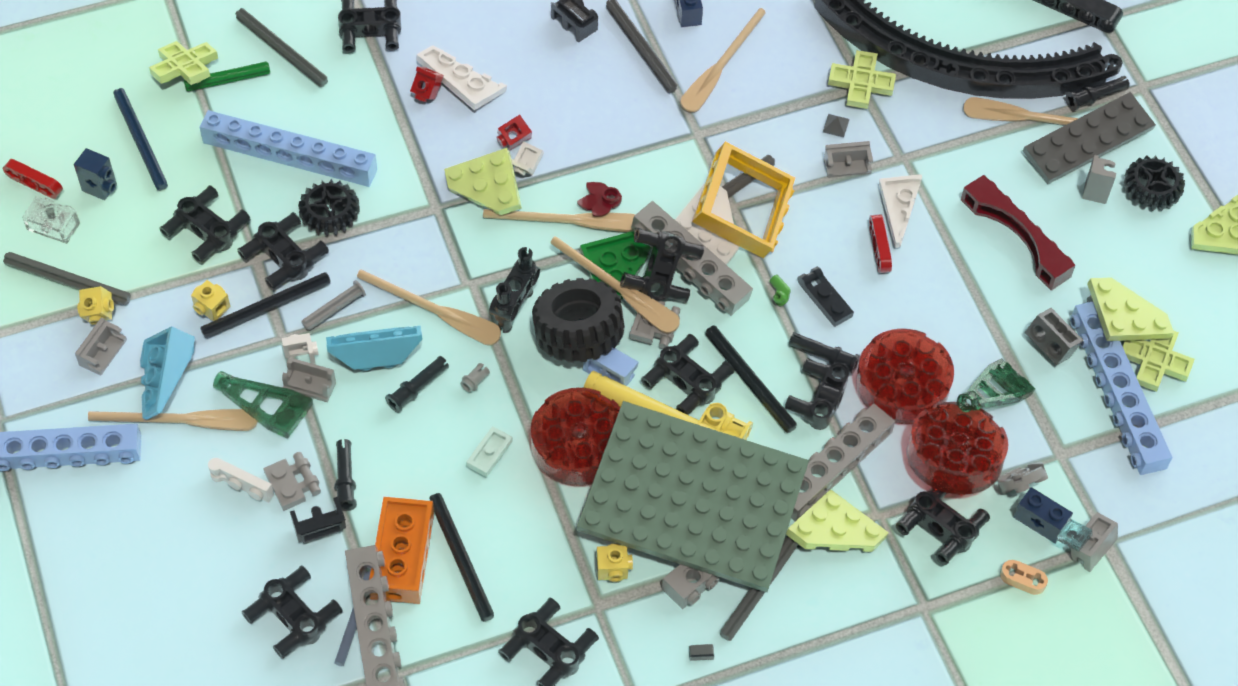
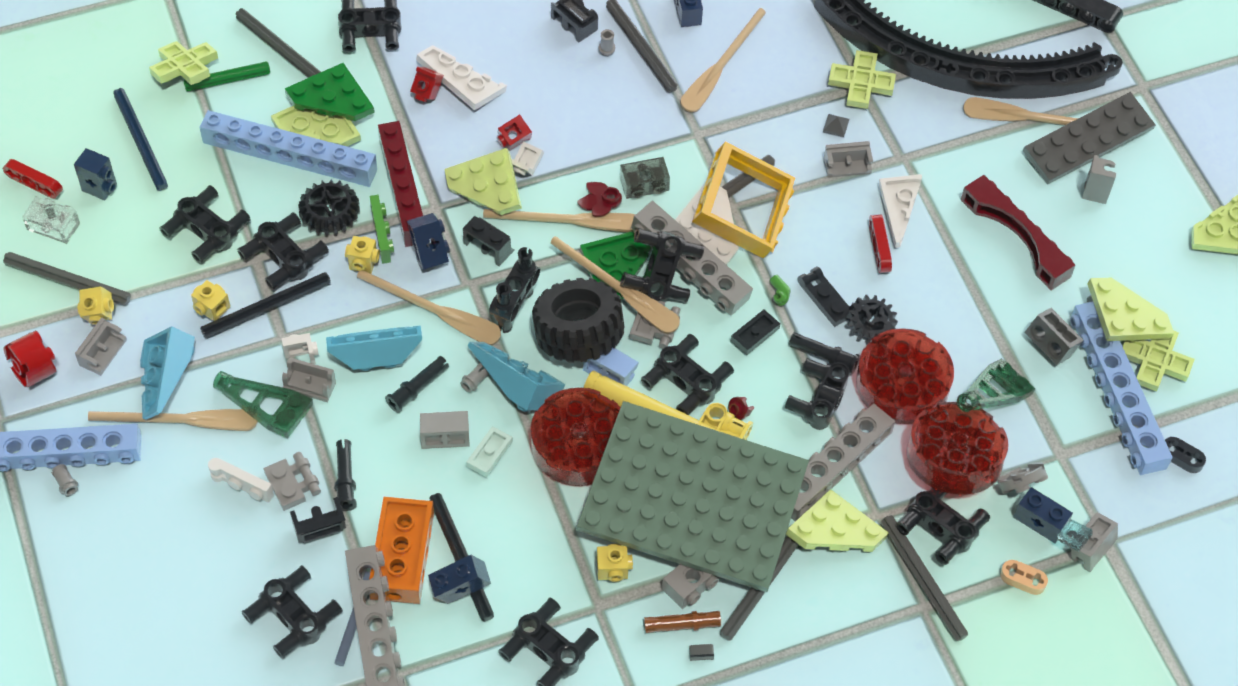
light grey axle [301,280,366,330] -> none
black axle [705,325,797,433] -> none
black pin [1066,76,1130,111] -> none
black gear [1123,155,1185,211] -> none
none -> red brick [3,330,57,387]
none -> light grey pin [51,464,78,496]
none -> yellowish green plate [271,106,361,146]
none -> green plate [284,63,375,121]
none -> light yellow brick [345,236,380,274]
none -> bright green plate [369,194,394,264]
none -> dark red arch [378,121,423,247]
none -> dark blue brick [407,213,450,270]
none -> light grey hinge [420,411,470,449]
none -> dark blue brick [428,554,491,604]
none -> black window [463,216,515,267]
none -> medium azure wedge [468,342,565,412]
none -> light grey pin [598,29,616,56]
none -> clear smoke brick [620,156,670,199]
none -> dark orange pin [644,611,721,634]
none -> dark red plate [728,396,755,420]
none -> black plate [730,309,781,355]
none -> black gear [846,295,898,344]
none -> dark grey axle [881,515,968,641]
none -> black beam [1165,436,1206,473]

